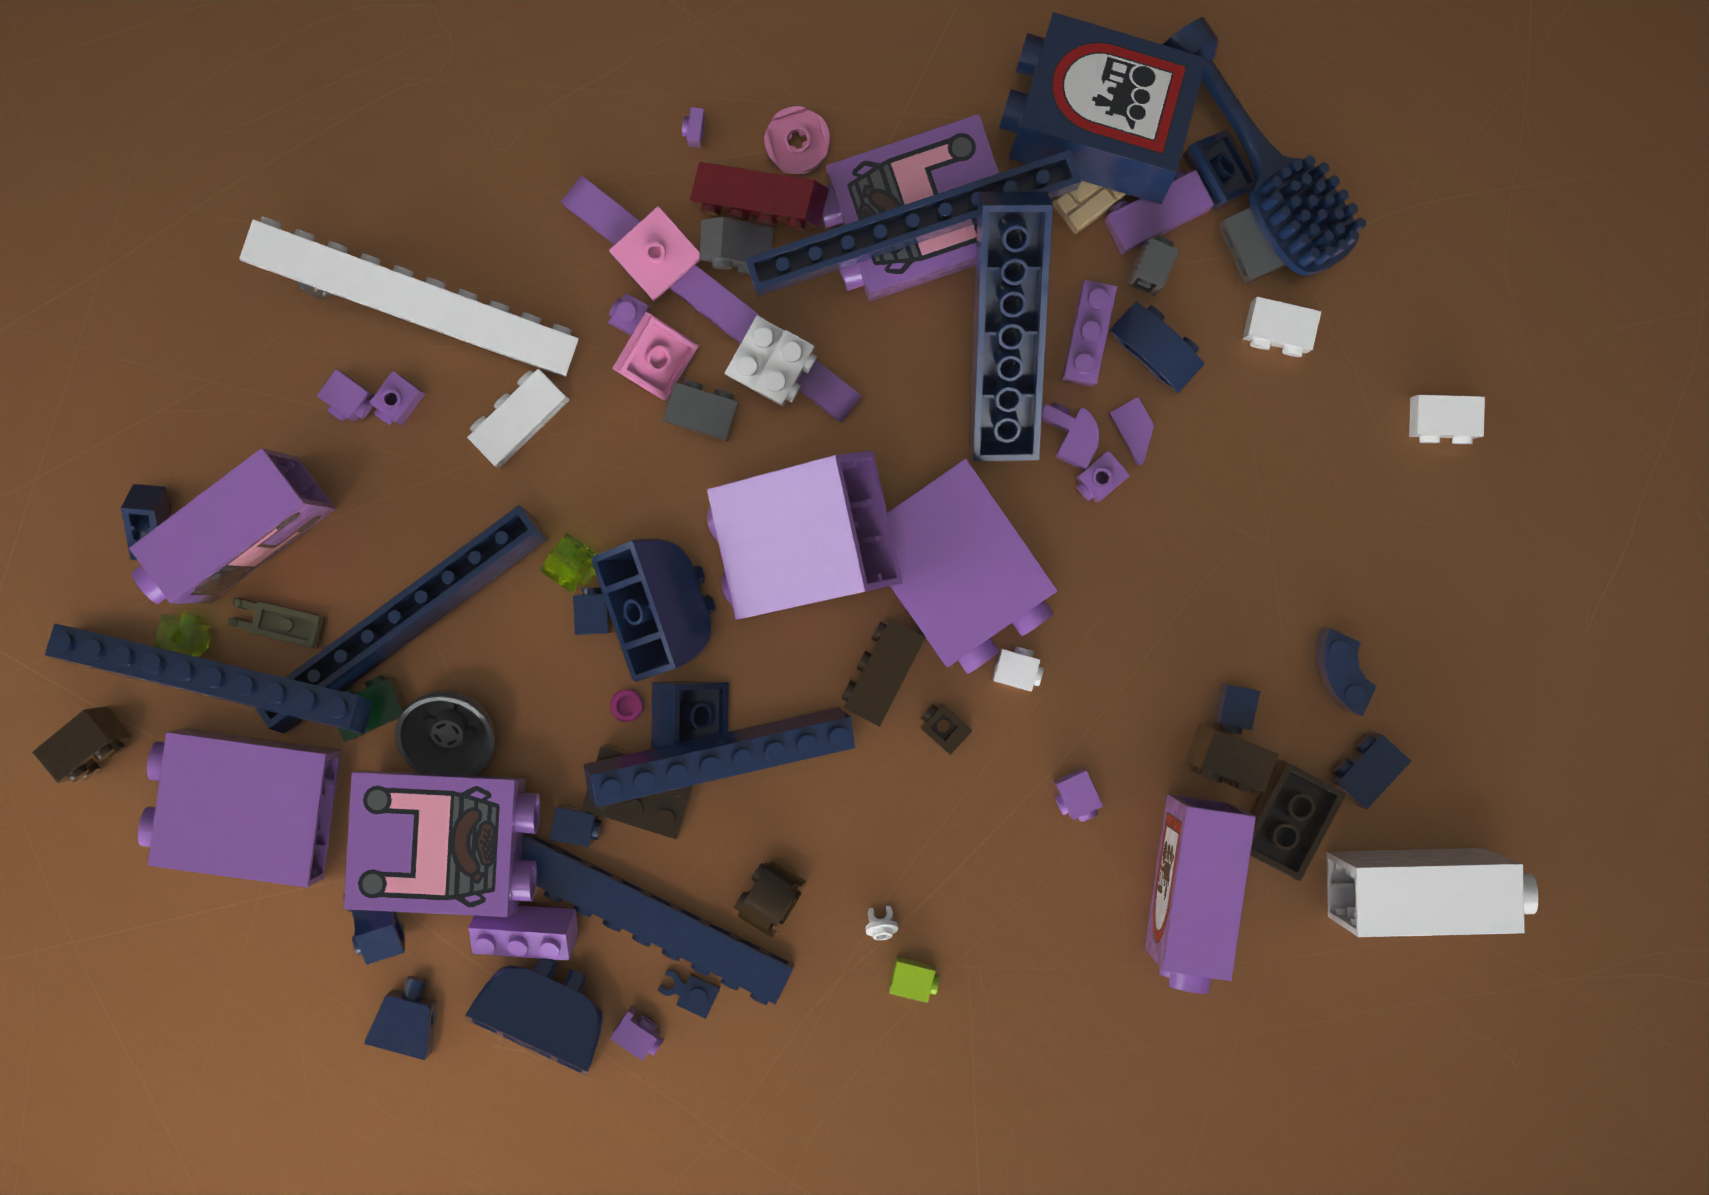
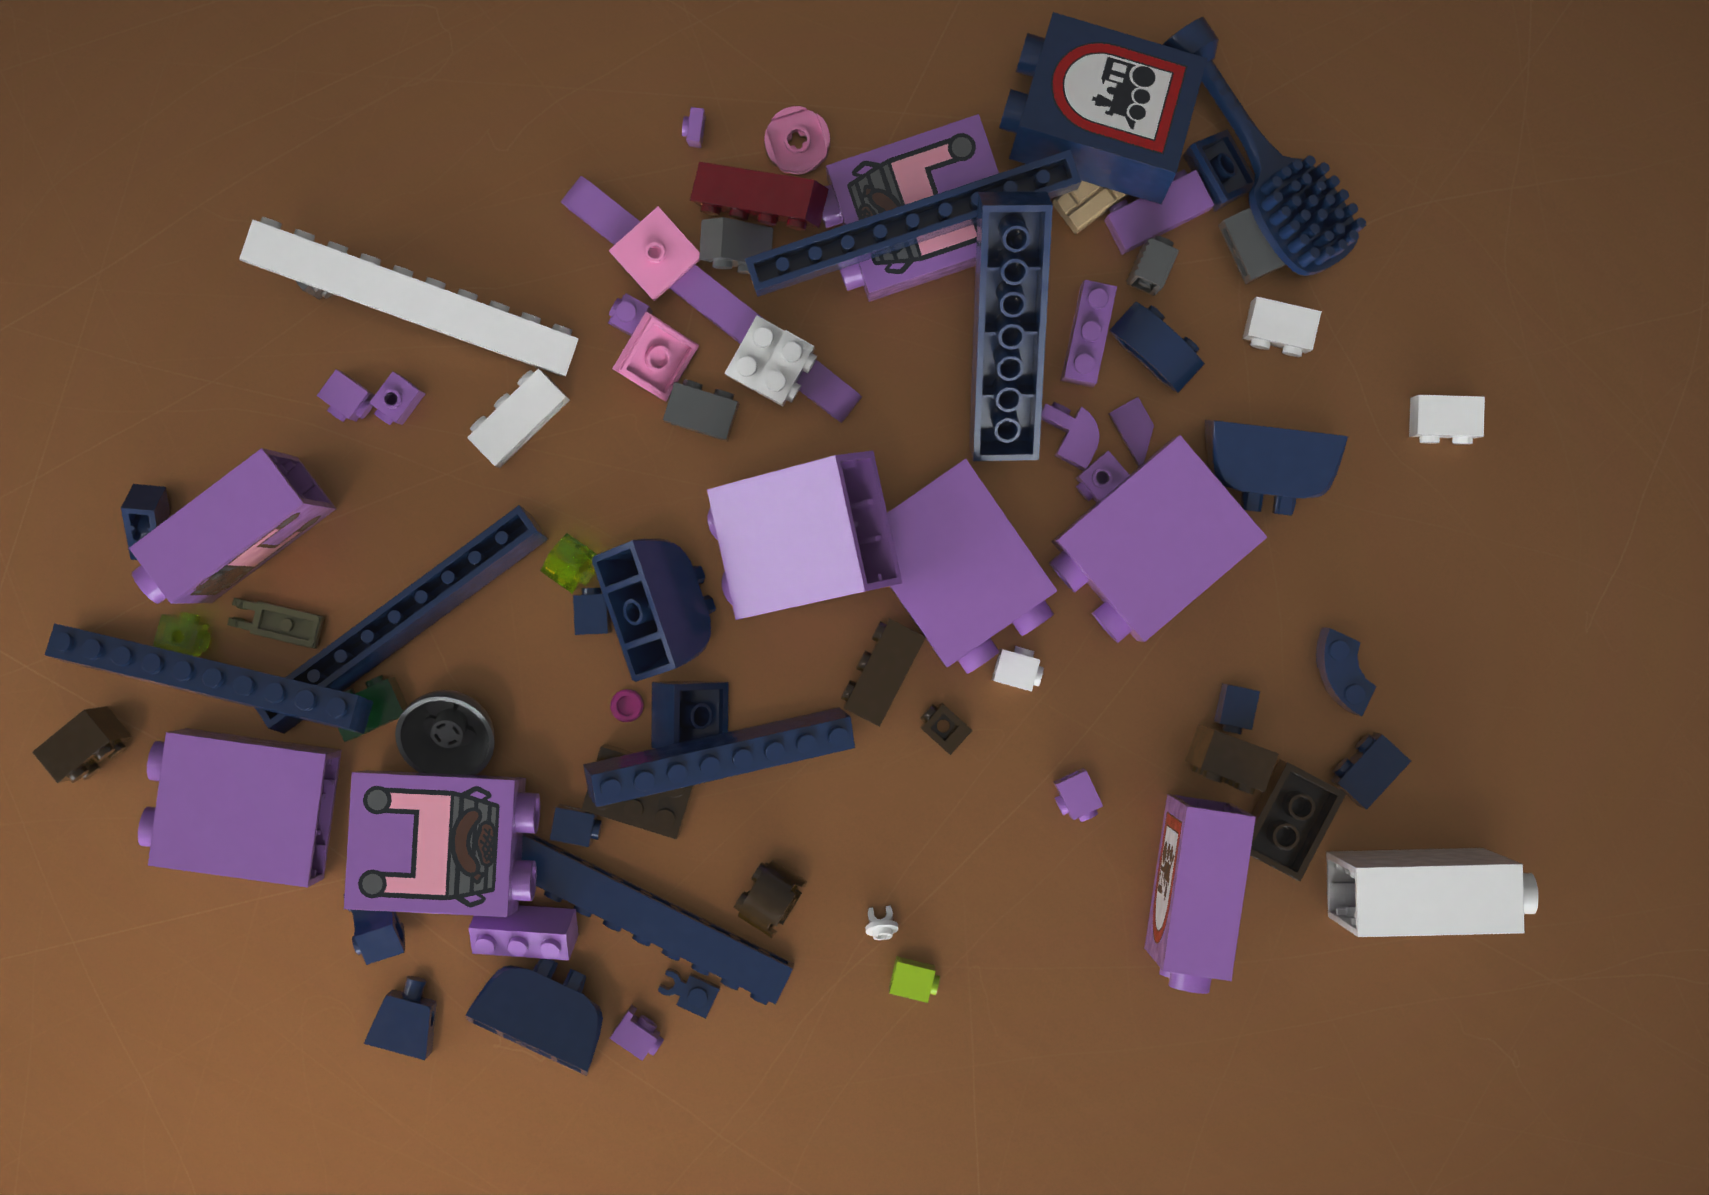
none -> medium lavender brick [1049,435,1267,643]
none -> dark blue hips [1205,420,1348,516]

